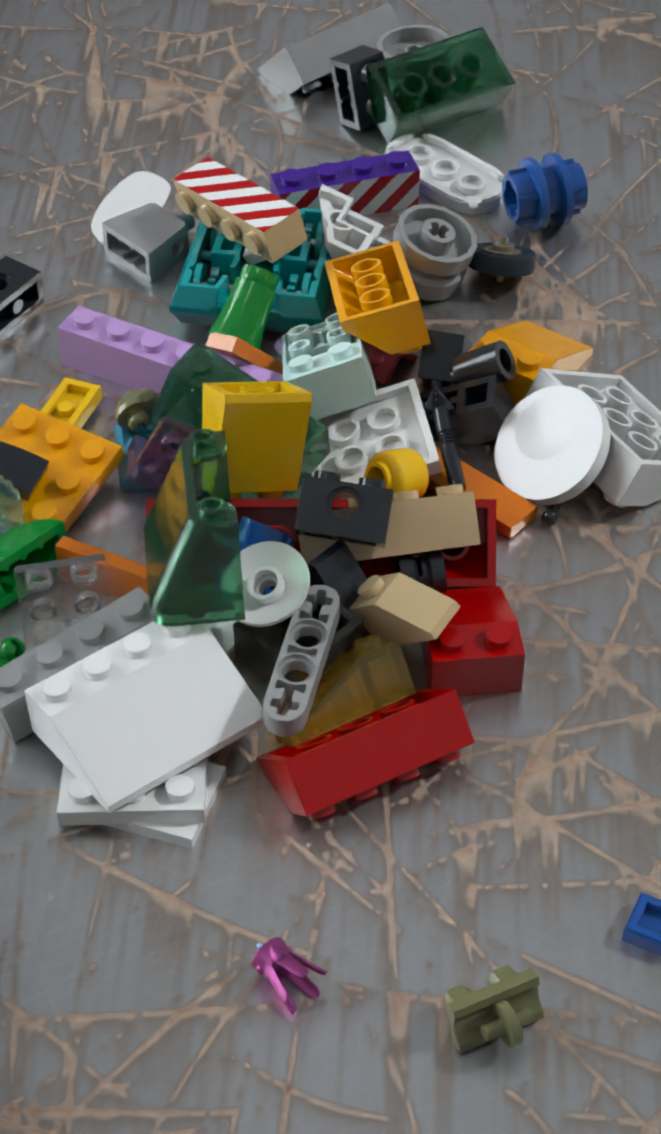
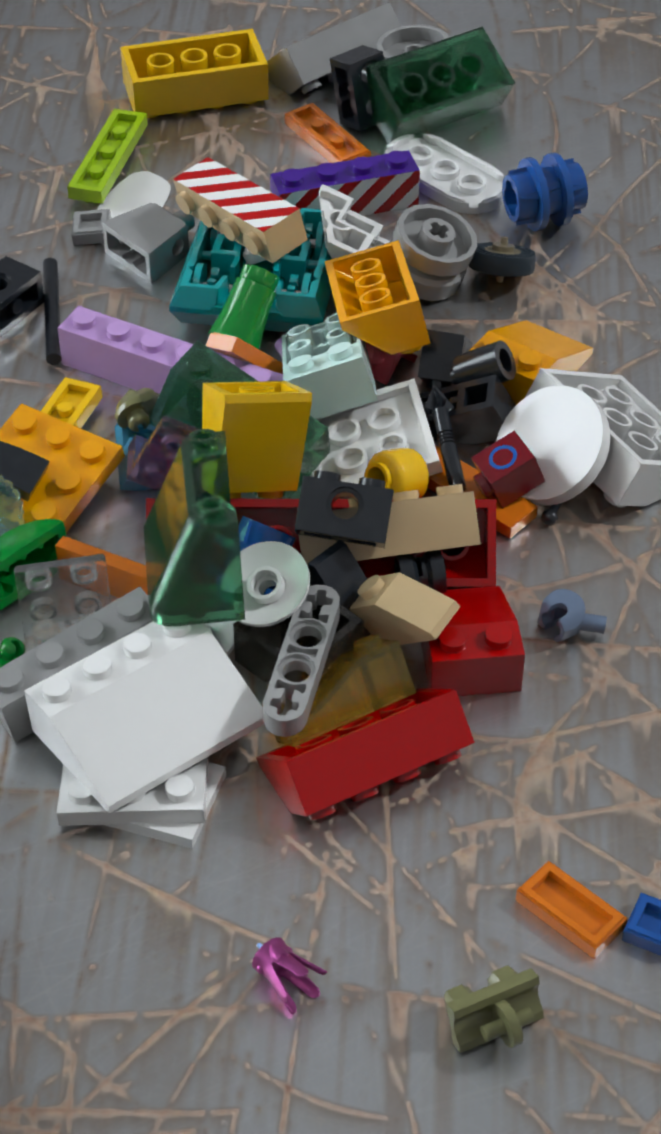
none -> black bar [43,258,62,365]
none -> lime plate [67,108,148,204]
none -> light grey tile [71,209,112,245]
none -> yellow brick [120,29,269,119]
none -> orange tile [285,103,371,163]
none -> dark red brick [471,430,545,508]
none -> orange tile [516,861,628,959]
none -> sand blue piece [537,589,607,642]

